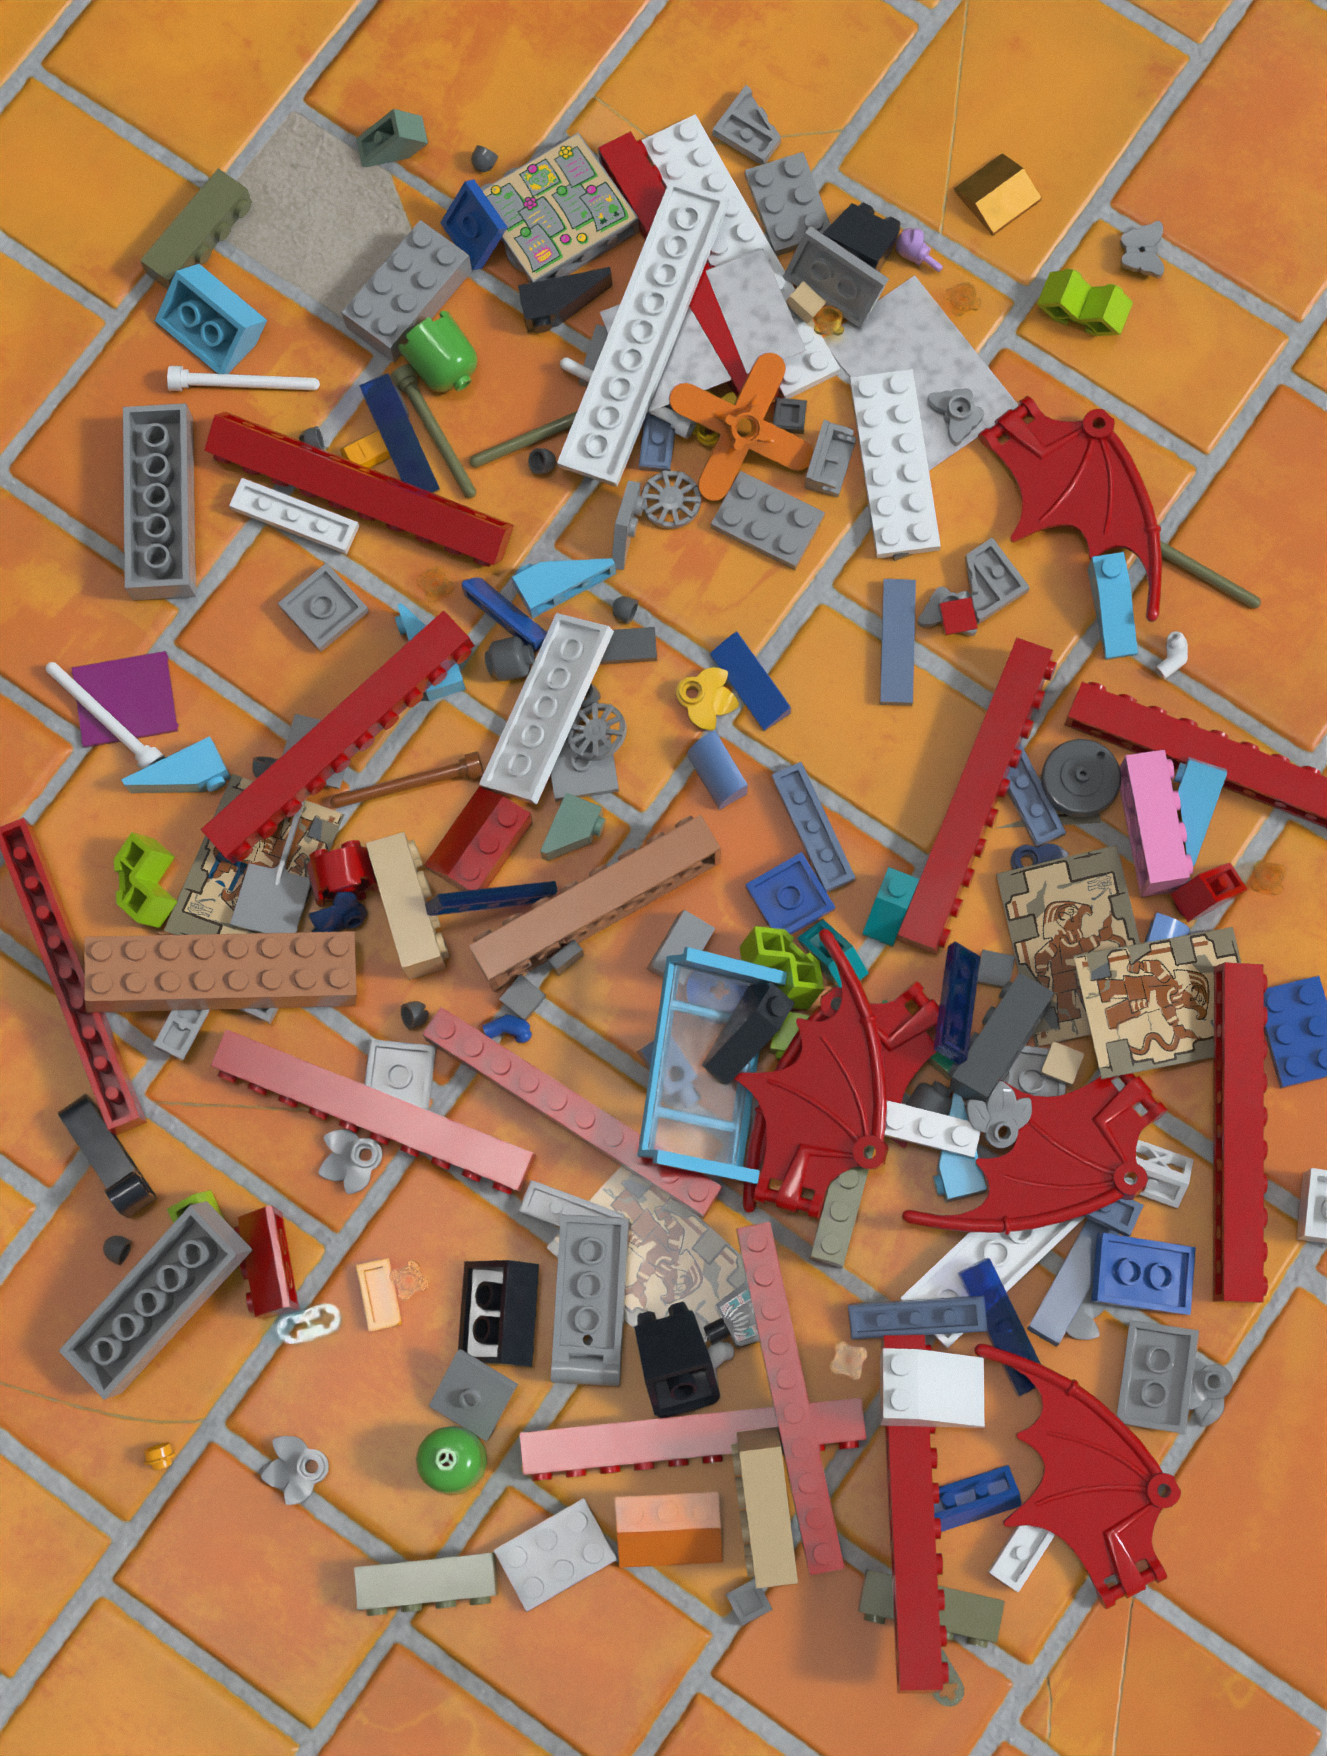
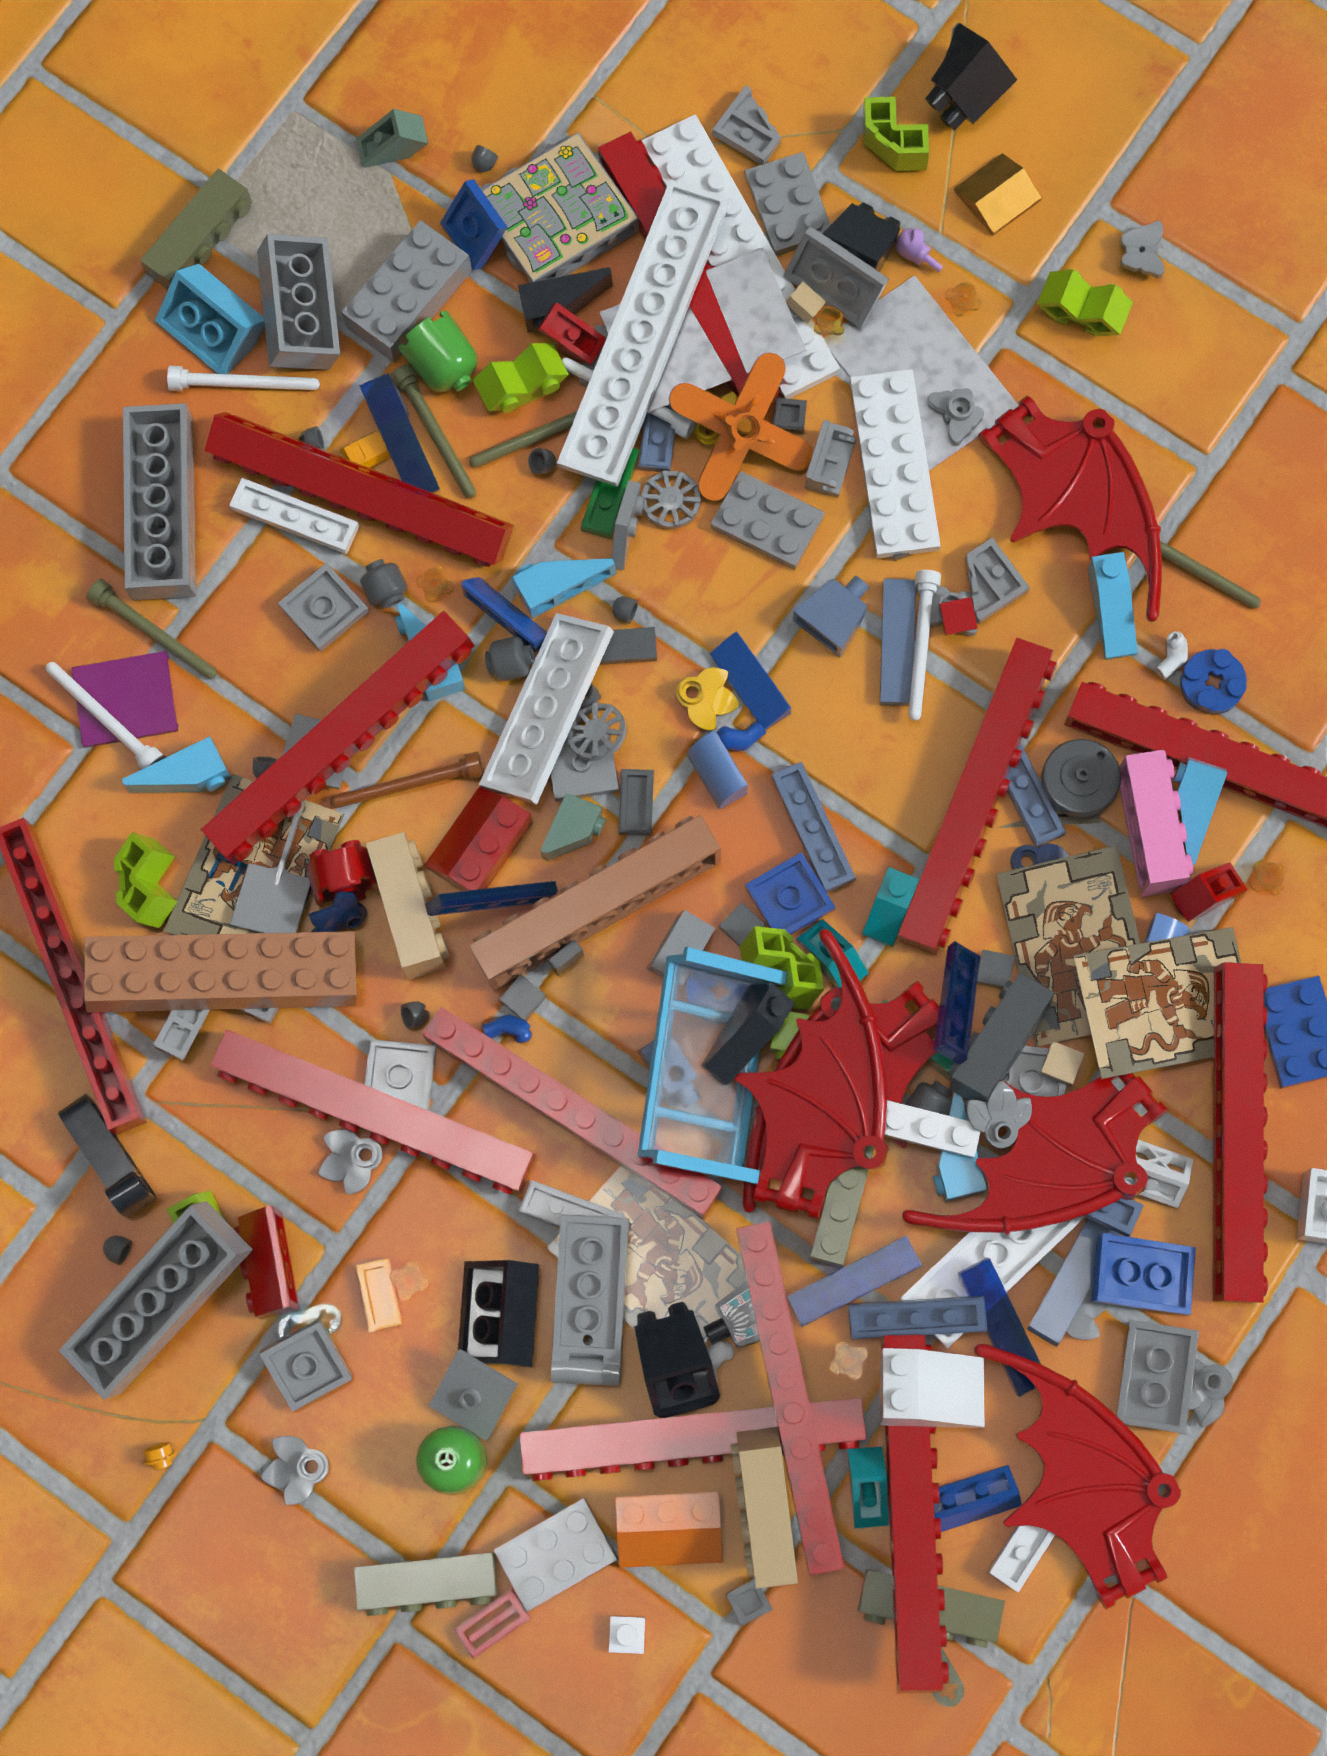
none -> olive piece [86,579,217,679]
none -> light grey brick [257,234,340,370]
none -> light grey plate [259,1318,353,1412]
none -> dark grey head [360,559,408,609]
none -> tile [454,1589,531,1659]
none -> lime brick [473,343,569,413]
none -> red slope [537,302,607,365]
none -> green tile [581,448,640,539]
none -> white plate [609,1616,645,1654]
none -> dark grey tile [619,769,654,836]
none -> blue arm [717,721,766,751]
none -> dark grey tile [719,902,766,946]
none -> clear blue tile [786,1235,922,1327]
none -> sand blue torso [793,576,869,658]
none -> teal slope [848,1446,889,1529]
none -> lime brick [863,96,929,171]
none -> white piece [908,570,941,721]
none -> black hips [925,23,1017,131]
none -> blue plate [1180,649,1247,715]

